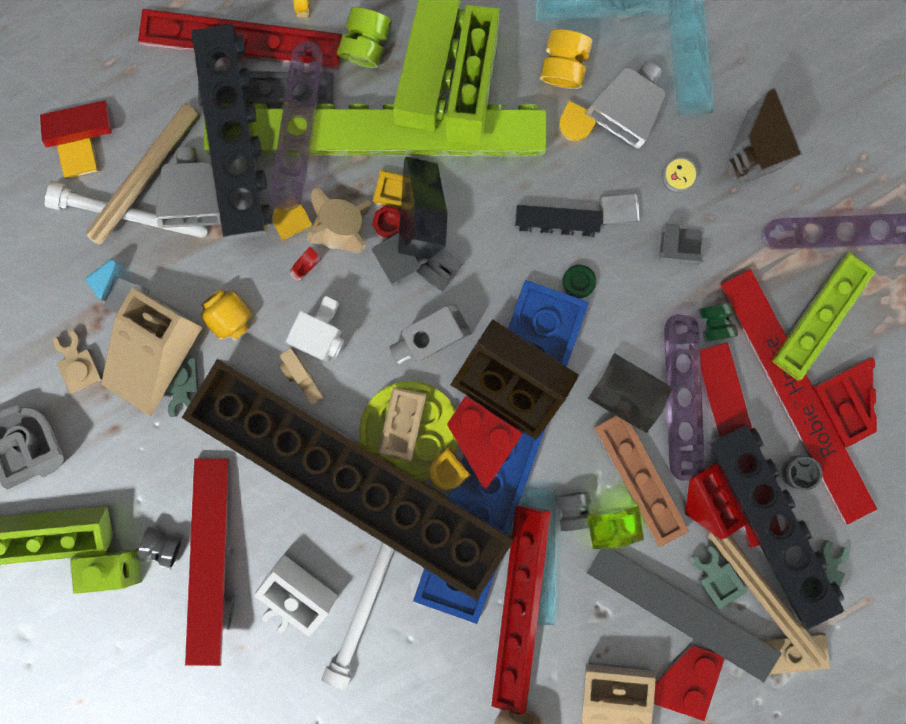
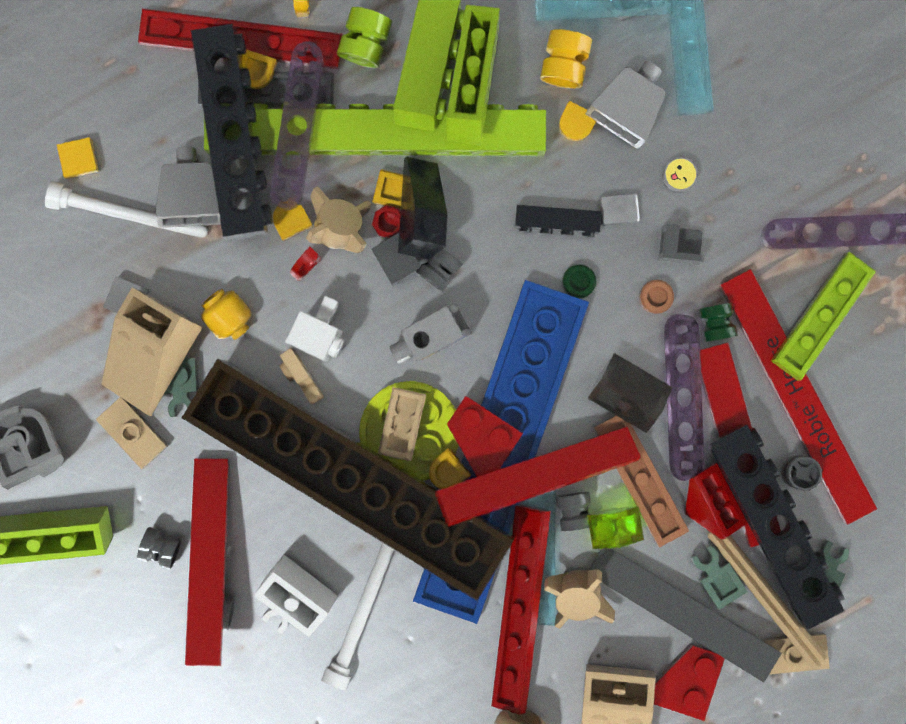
red tile [40,100,112,148] -> none
tan plate [52,330,103,394] -> none
lime torso [70,548,142,594] -> none
tan axle [85,103,199,245] -> none
medium azure slope [85,259,123,301] -> none
dark brown slope [450,319,579,440] -> none
dark brown slope [728,88,801,185] -> none
red wing [813,357,877,448] -> none
none -> tan plate [96,397,168,469]
none -> yellow tile [241,50,277,89]
none -> red tile [435,426,641,526]
none -> tan piece [544,569,615,629]
none -> nougat tile [639,280,674,314]

